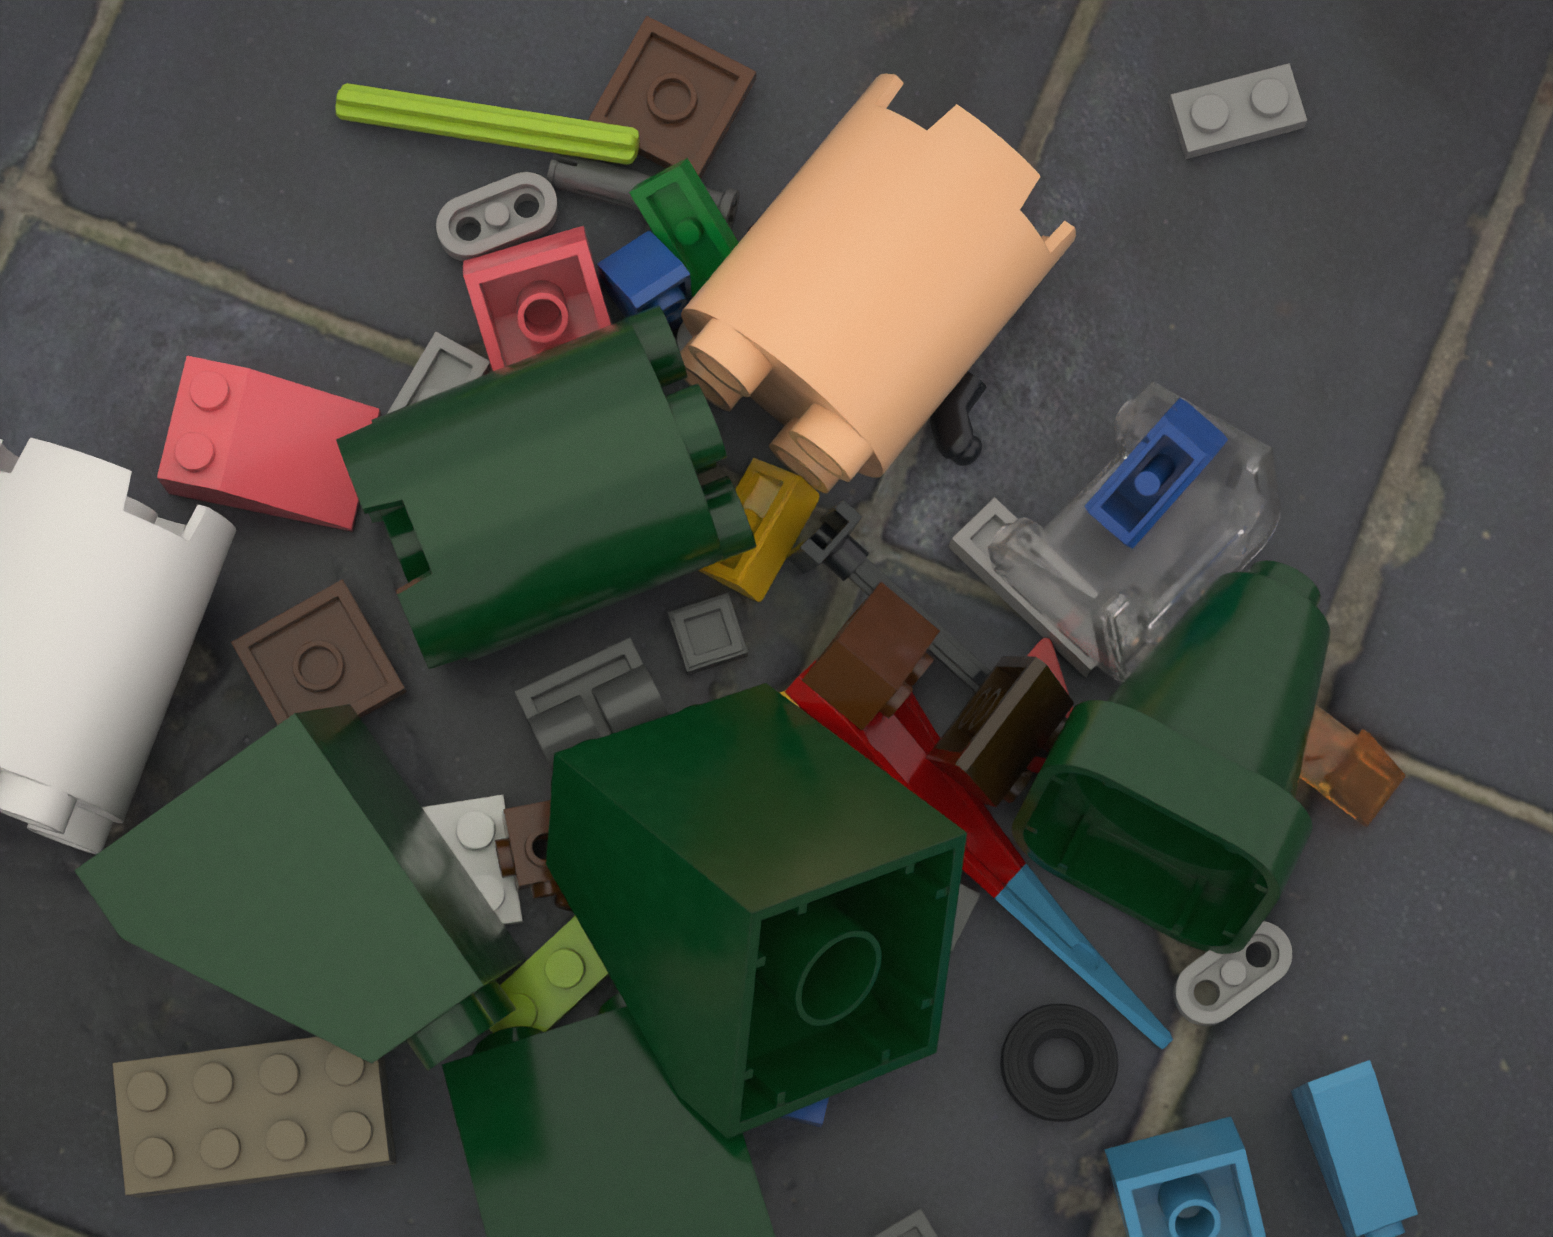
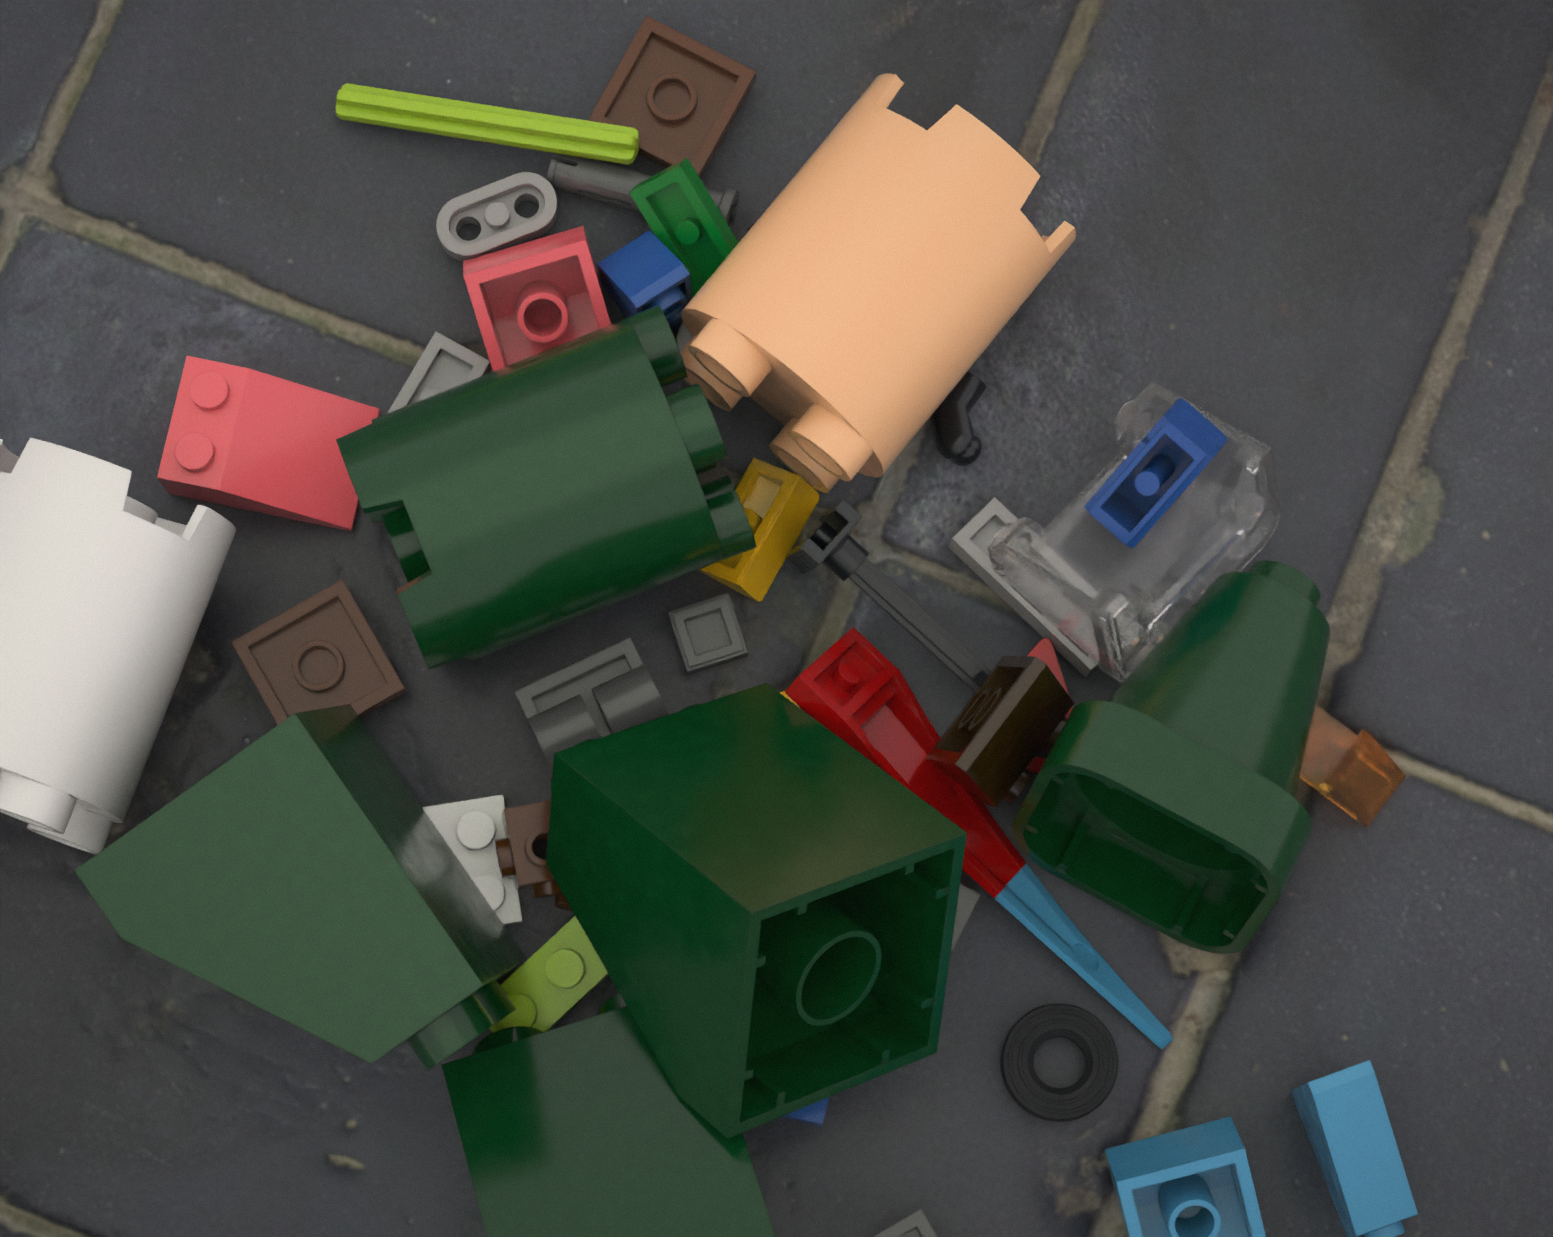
dark tan brick [112,1037,397,1198] -> none
reddish brown brick [802,582,940,730] -> none
light grey plate [1168,63,1307,160] -> none
light grey plate [1173,921,1292,1026] -> none

